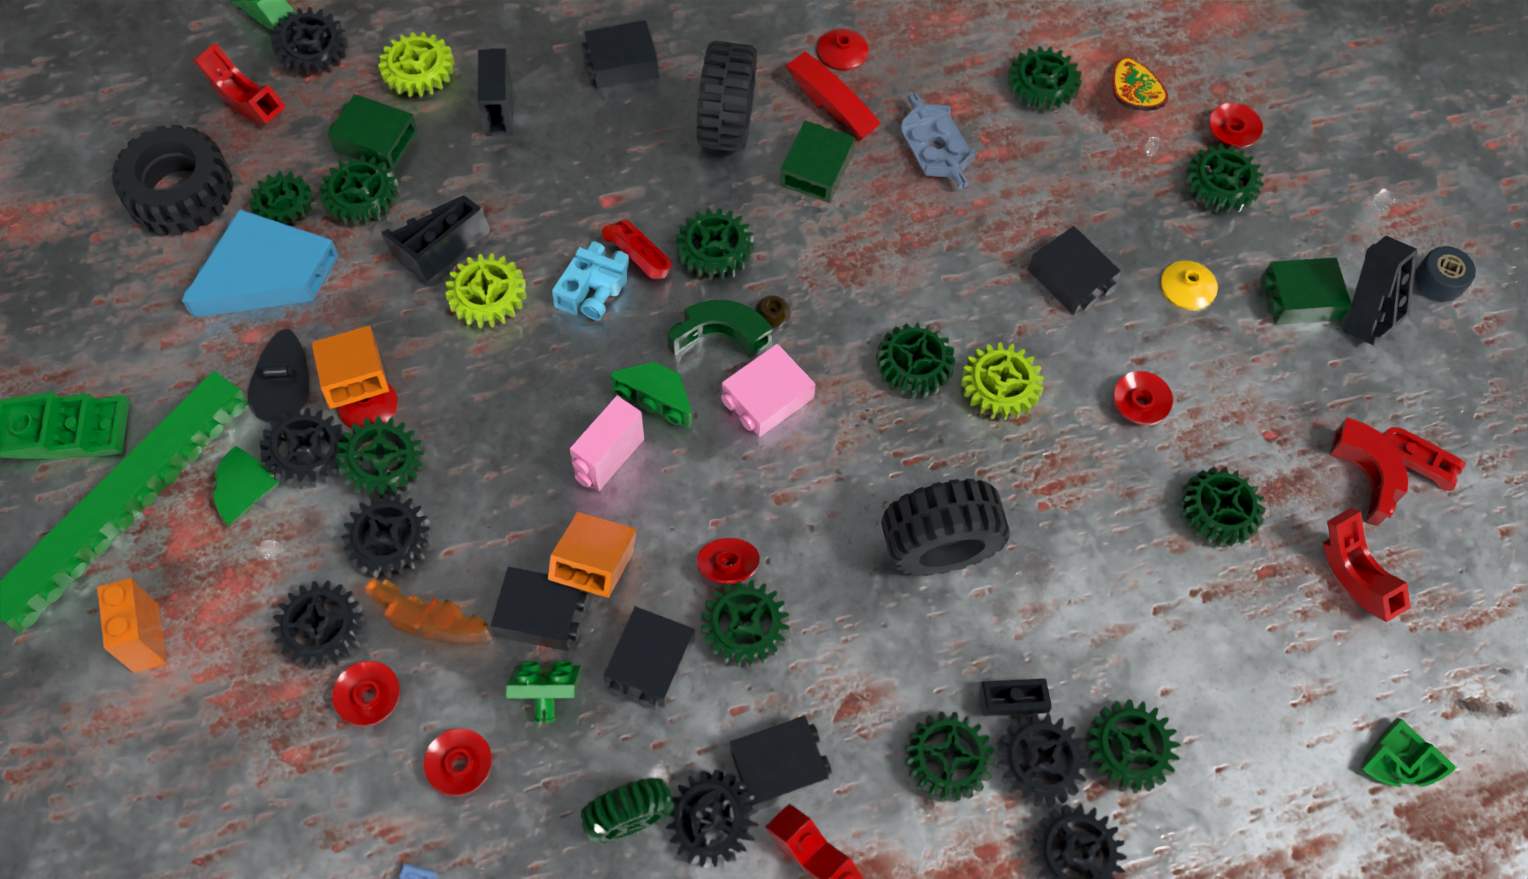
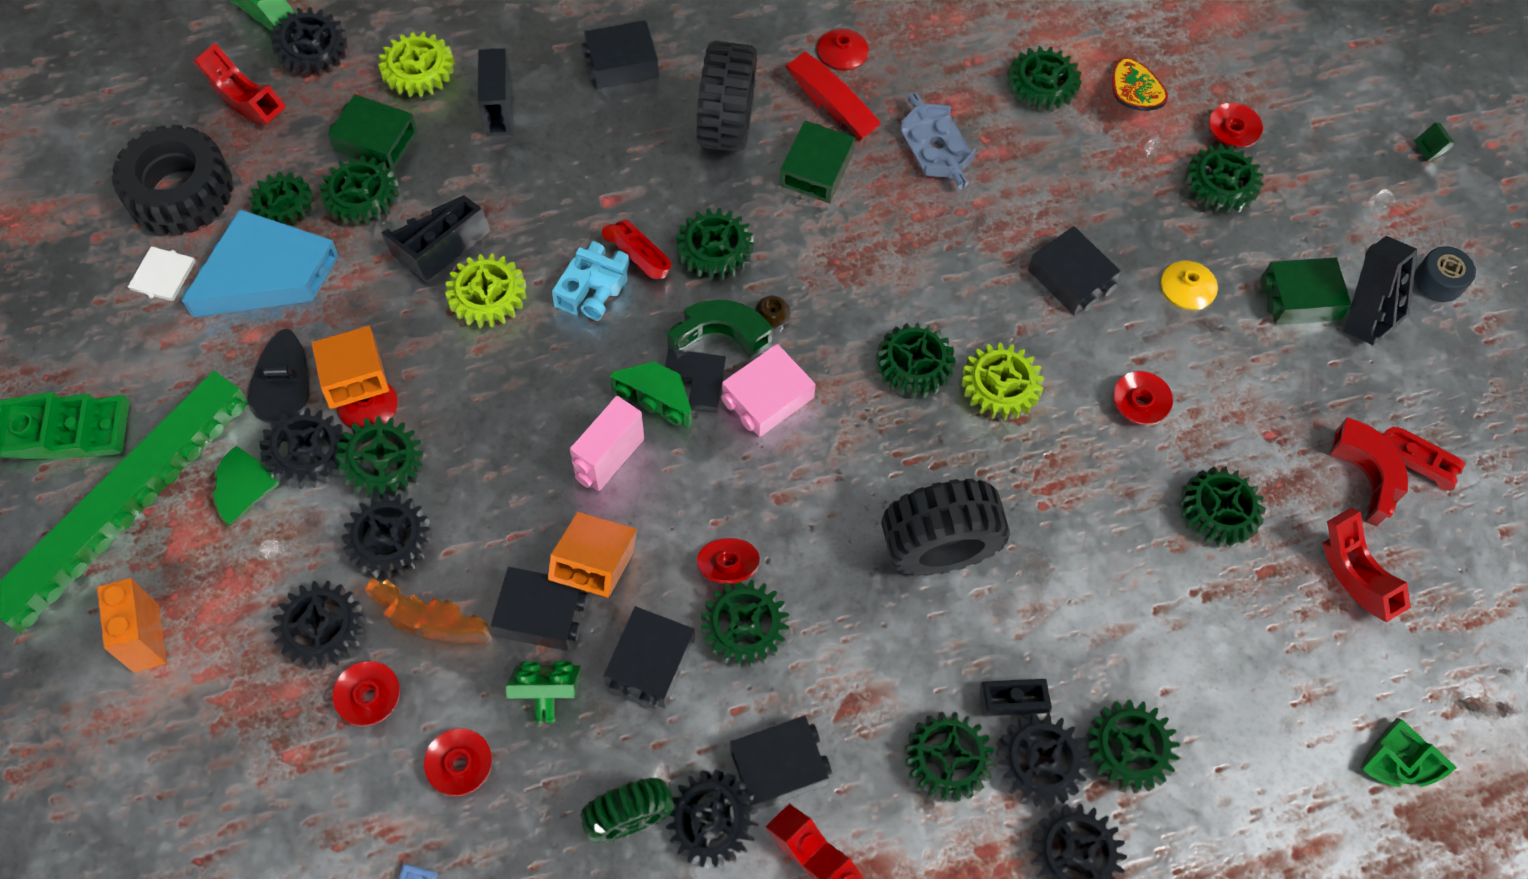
none -> white piece [128,246,196,301]
none -> black tile [665,349,726,412]
none -> dark green tile [1414,122,1455,162]

